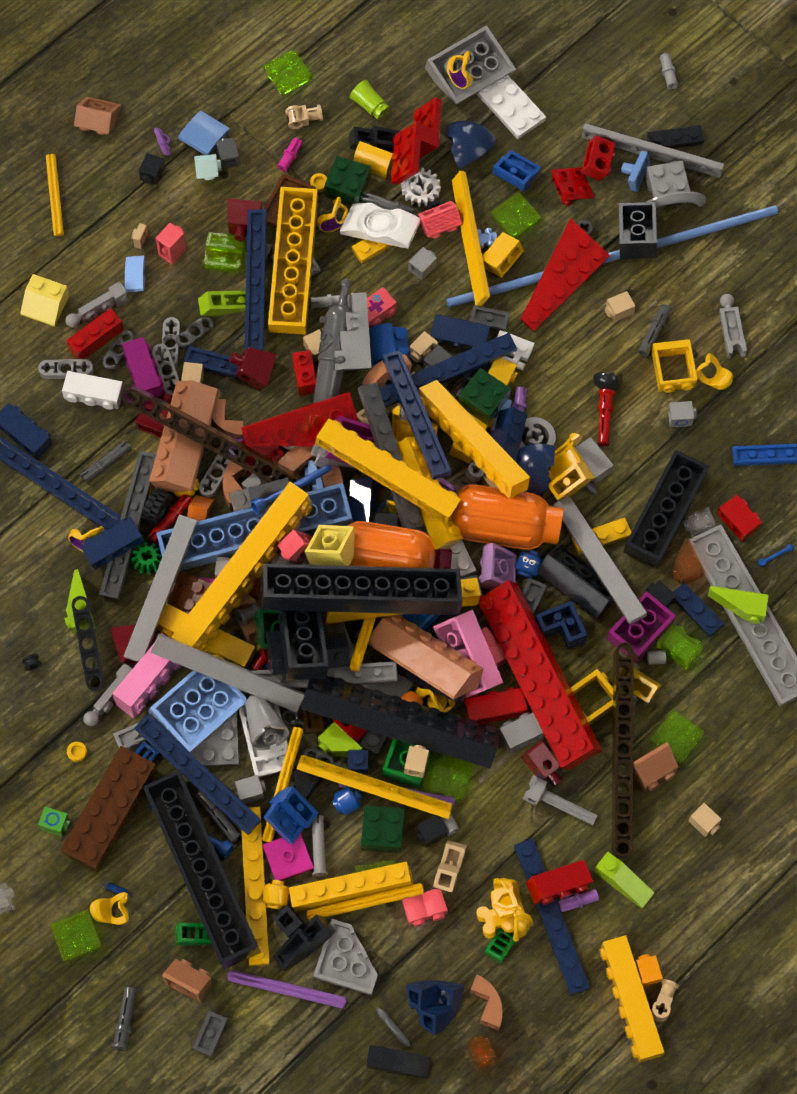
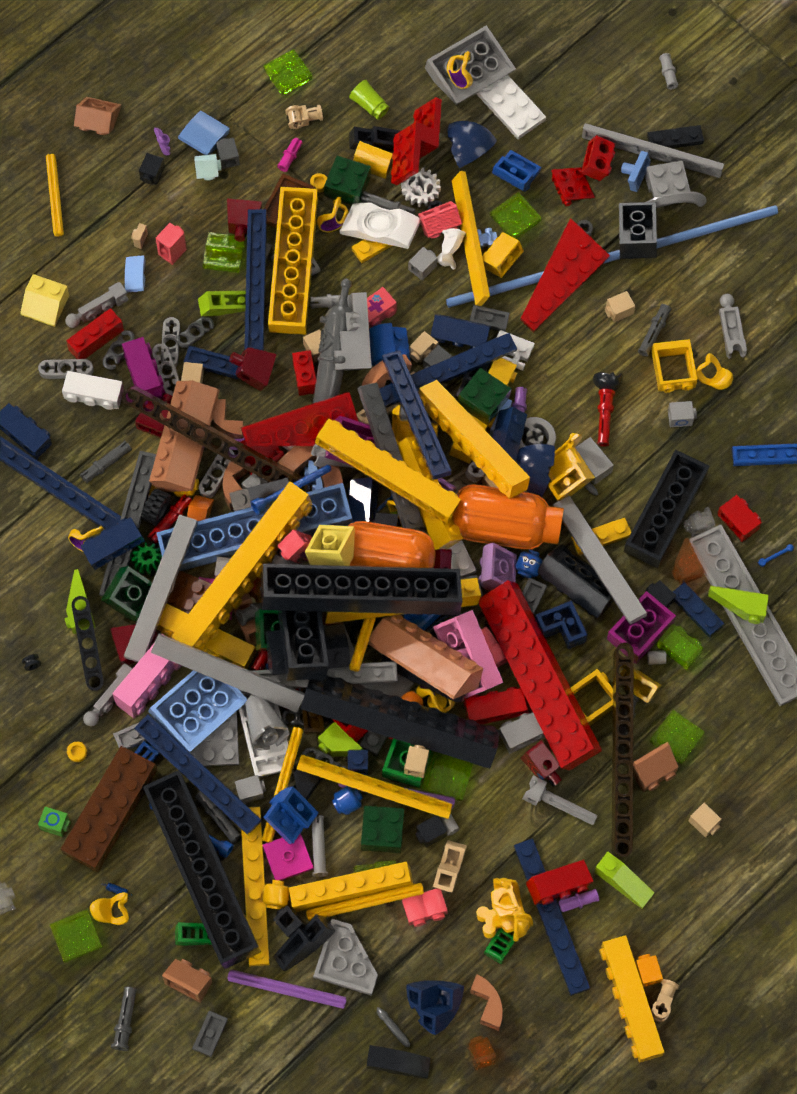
none -> dark green brick [101,566,152,621]
none -> white animal [437,228,466,270]

